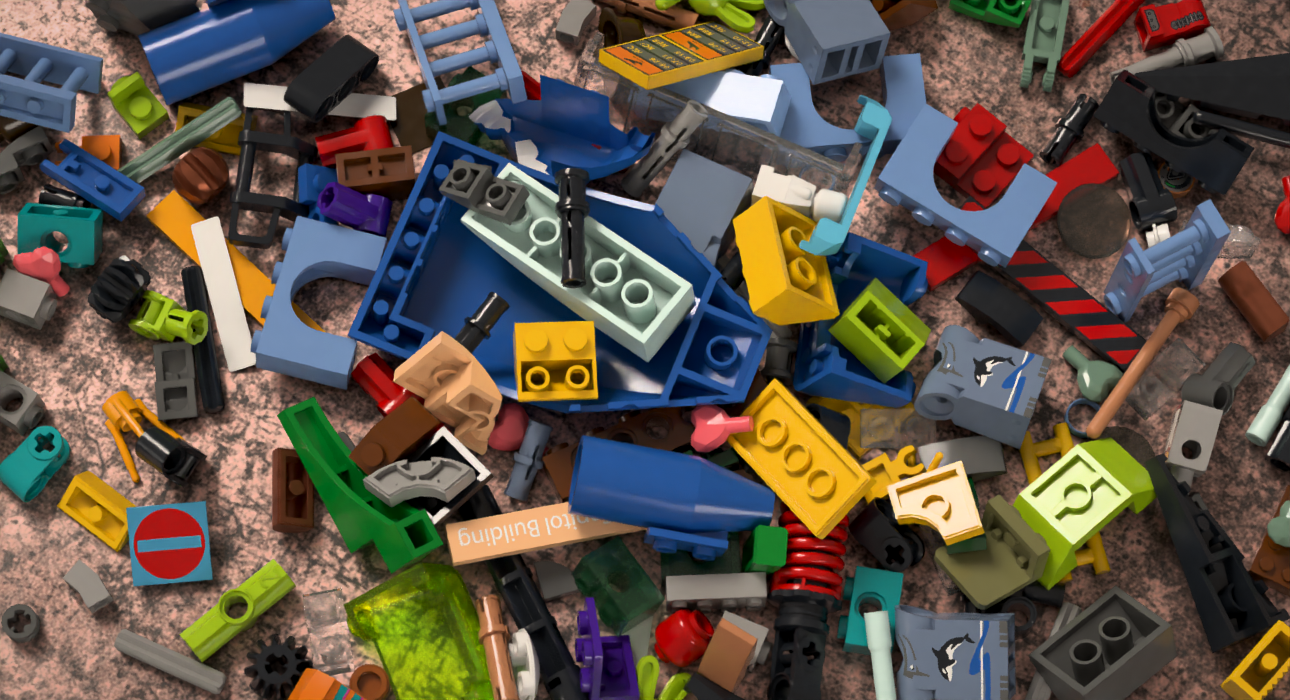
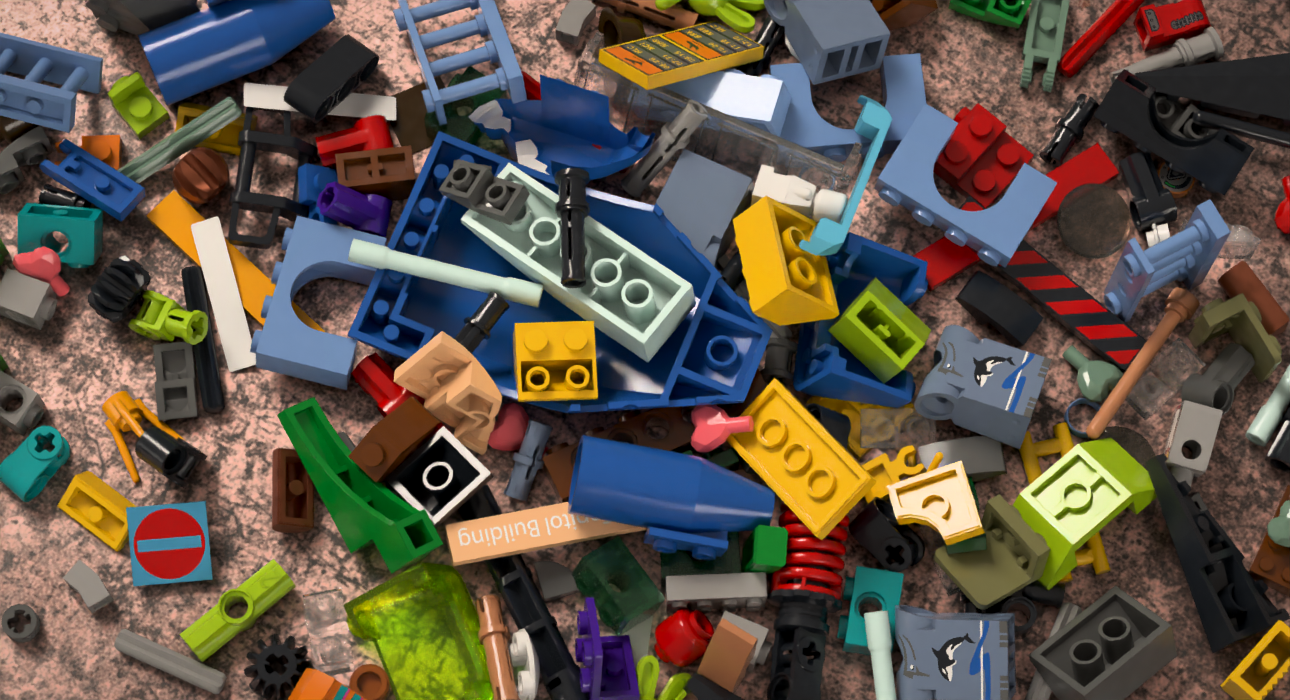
light grey tile [363,457,477,508] -> none
none -> light aqua piece [348,239,544,308]
none -> olive bracket [1188,293,1282,383]

